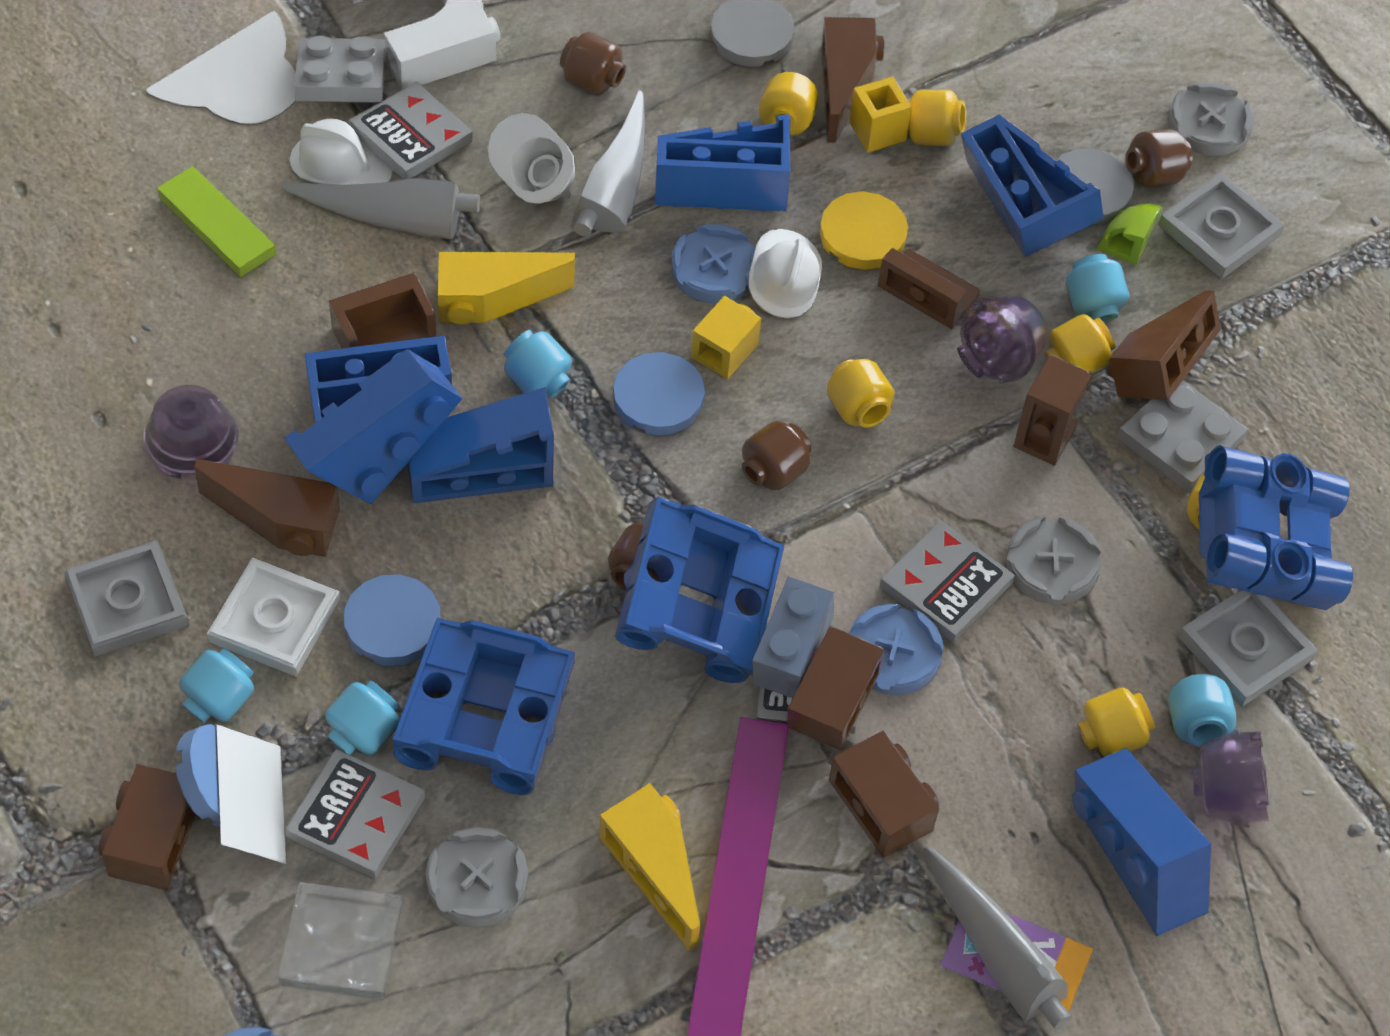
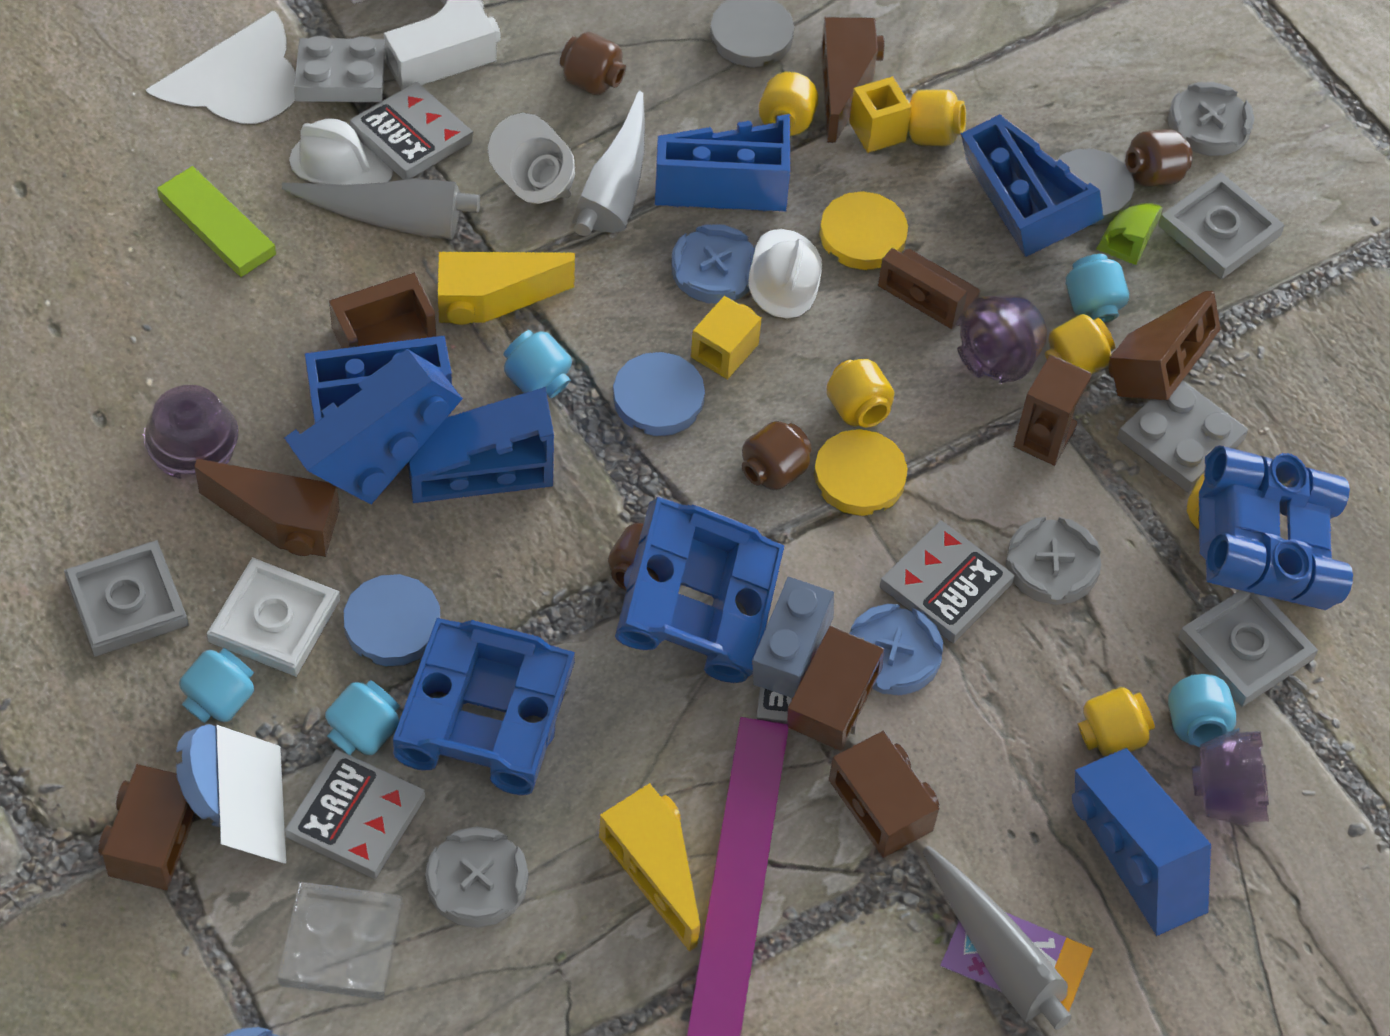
none -> yellow tile [813,429,908,516]

